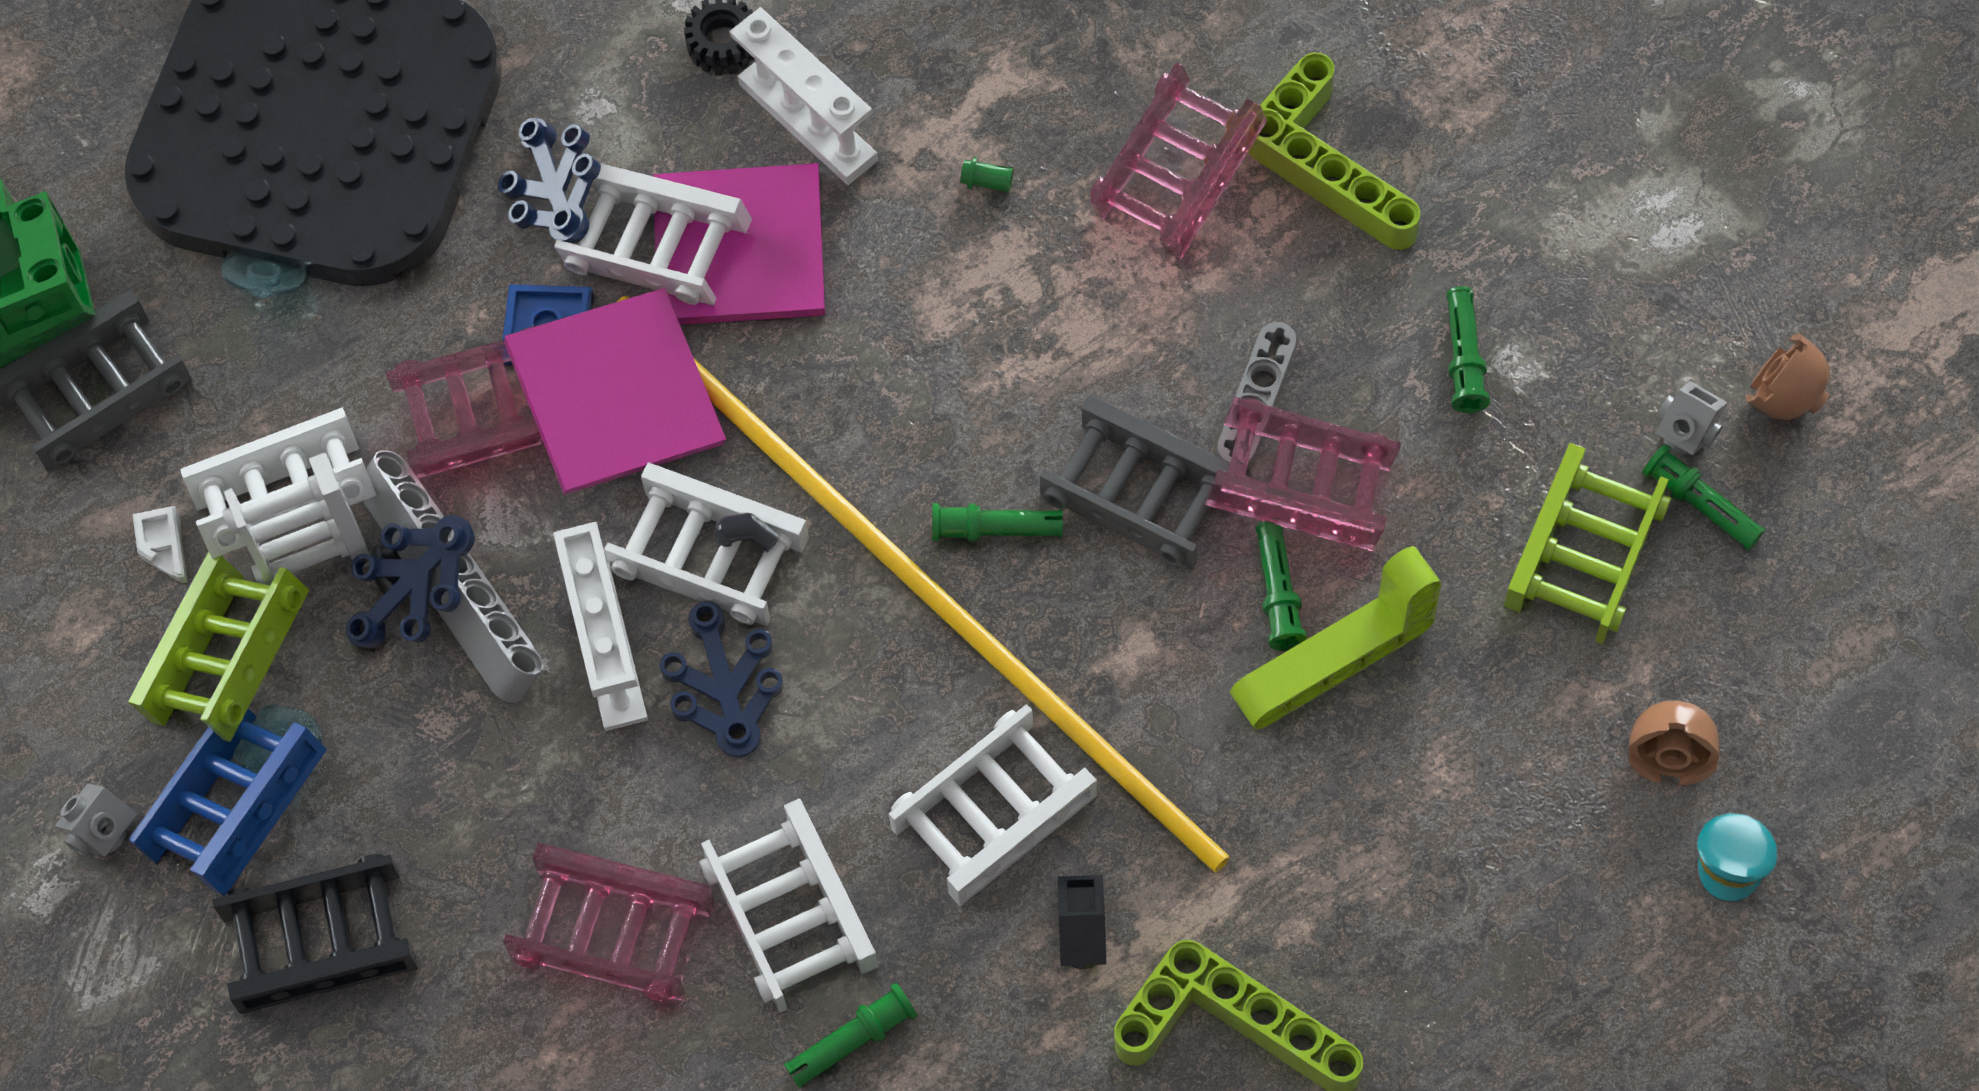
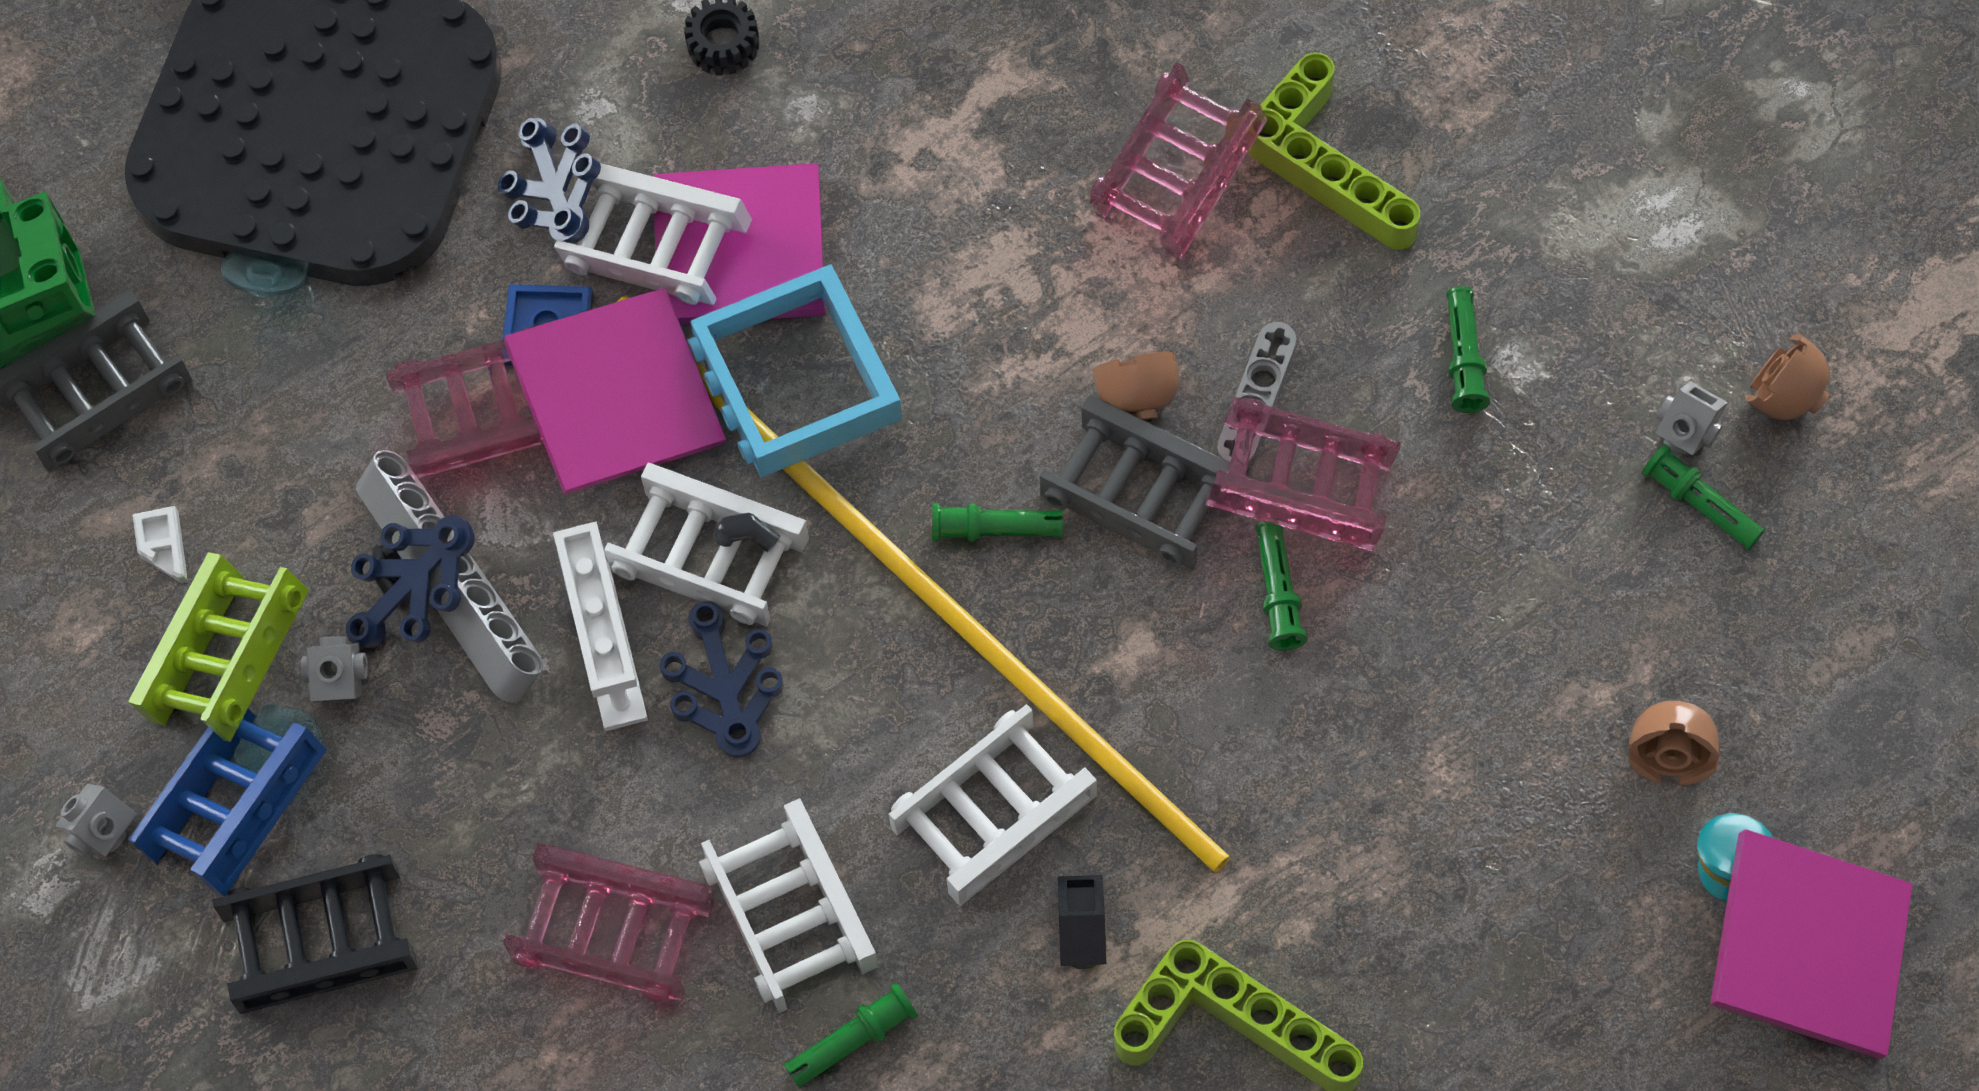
white fence [180,407,377,559] -> none
white fence [222,452,370,585] -> none
white fence [729,7,878,185] -> none
green pin [960,157,1014,194] -> none
lime beam [1229,546,1442,730] -> none
lime fence [1504,442,1671,644] -> none
none -> light grey brick [301,636,368,701]
none -> medium azure window [688,264,902,478]
none -> nougat cylinder [1092,351,1179,422]
none -> dark pink tile [1710,829,1913,1059]

